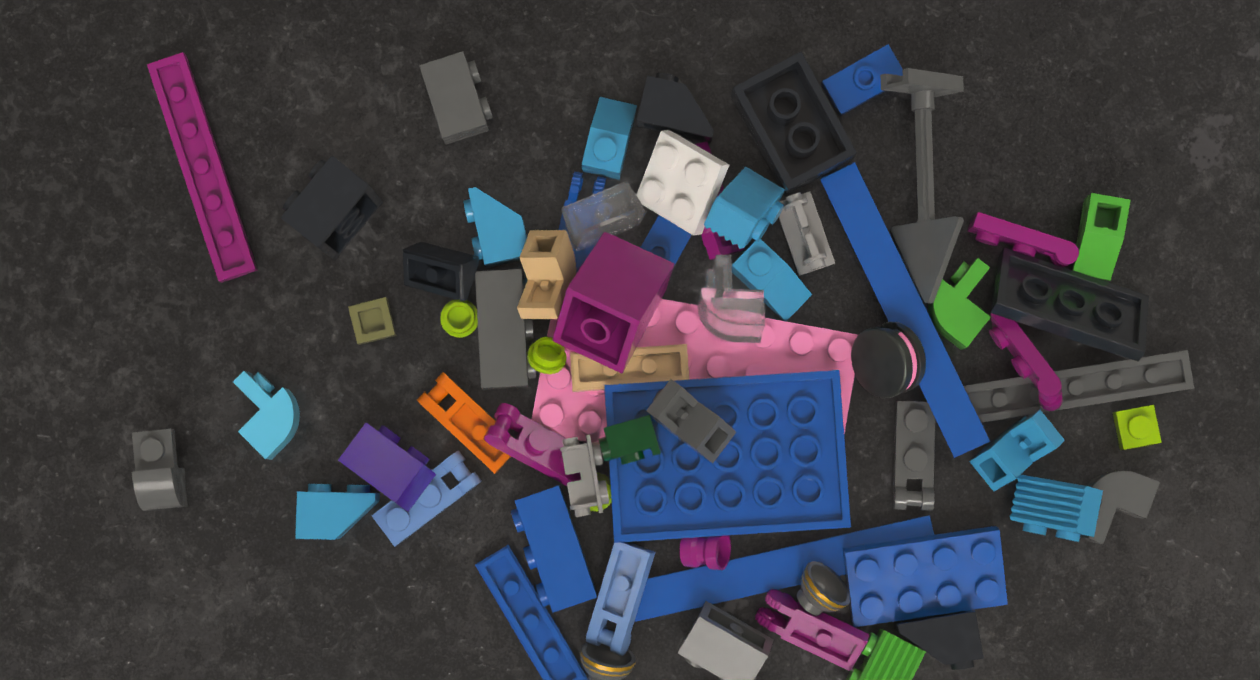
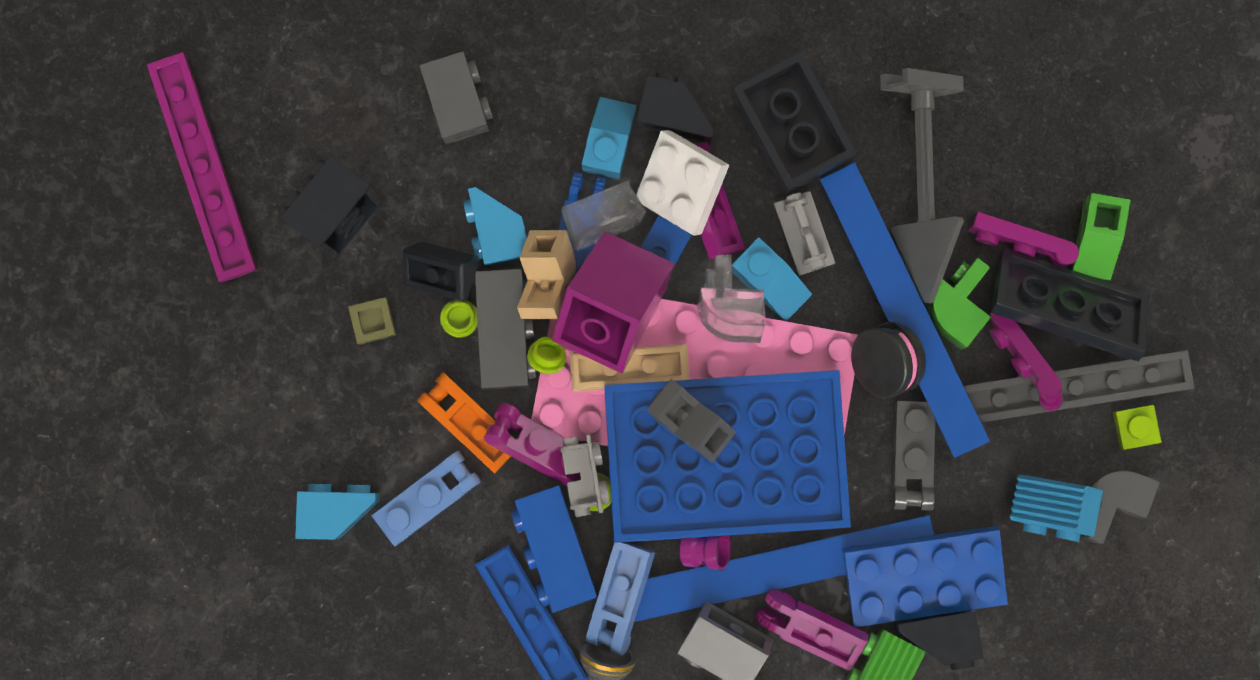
dark grey brick [132,428,188,511] -> none
medium azure brick [233,371,300,460] -> none
dark purple brick [338,423,436,512] -> none
dark green brick [598,415,661,465] -> none
dark azure brick [704,166,785,249] -> none
dark grey piece [797,561,851,616] -> none
blue plate [821,44,903,116] -> none
dark azure brick [969,410,1065,491] -> none

